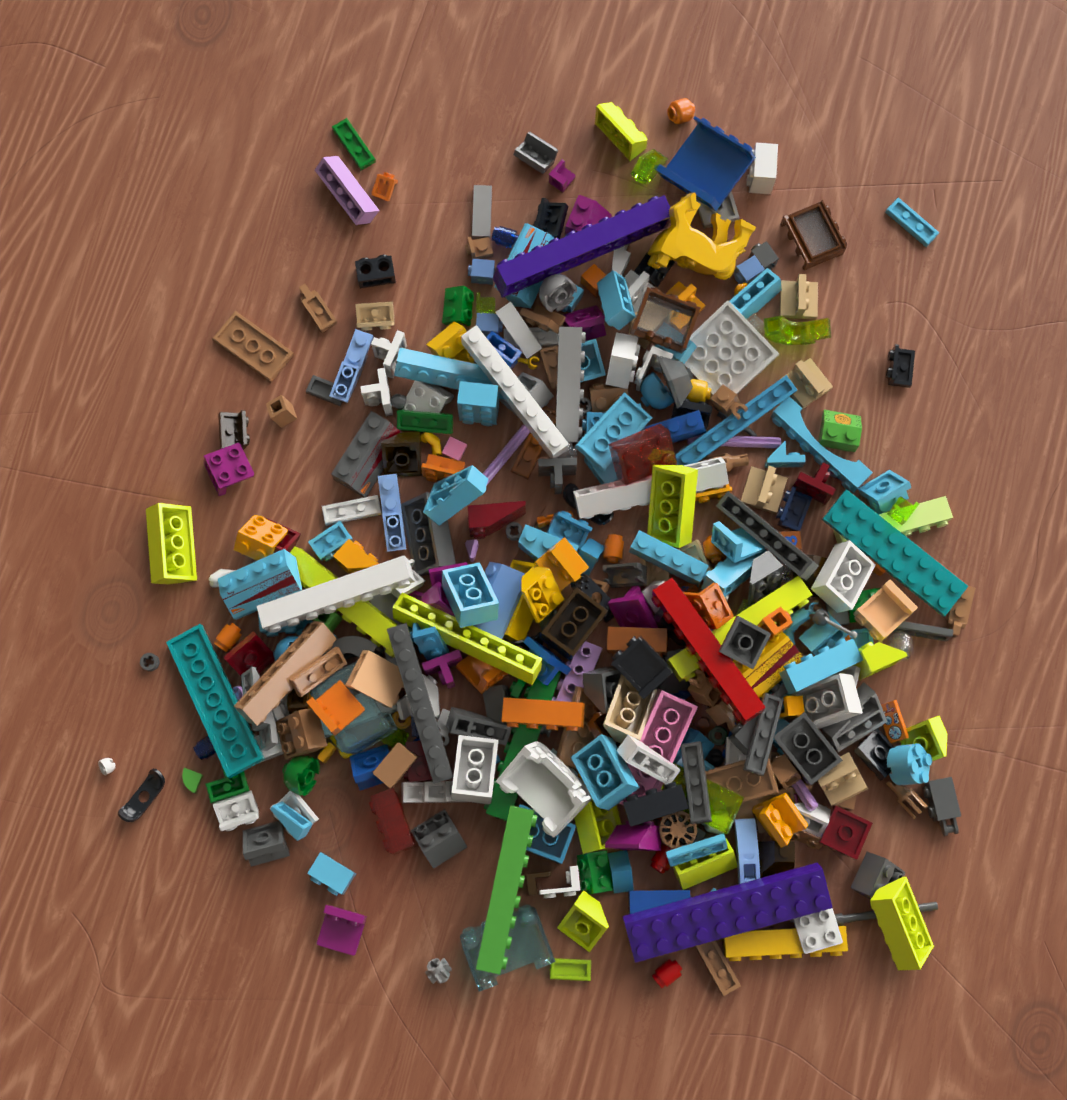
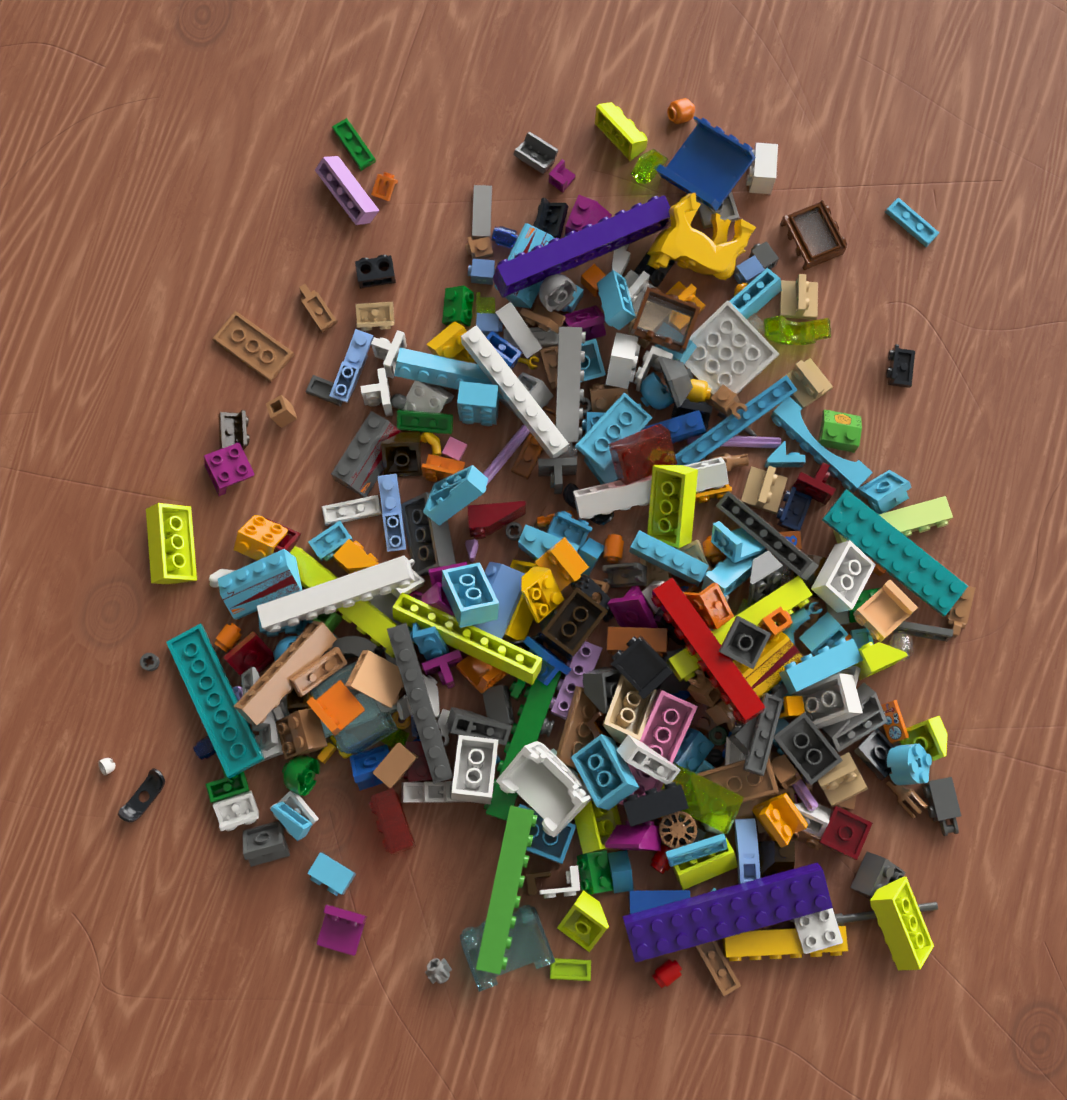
bright green tile [182,768,203,794] -> none
dark grey slope [411,809,467,869] -> none
orange brick [502,698,585,732] -> none
dark grey tile [681,741,712,825] -> none
hinge [812,609,857,639] -> none
clear neon green panel [887,497,919,526] -> none

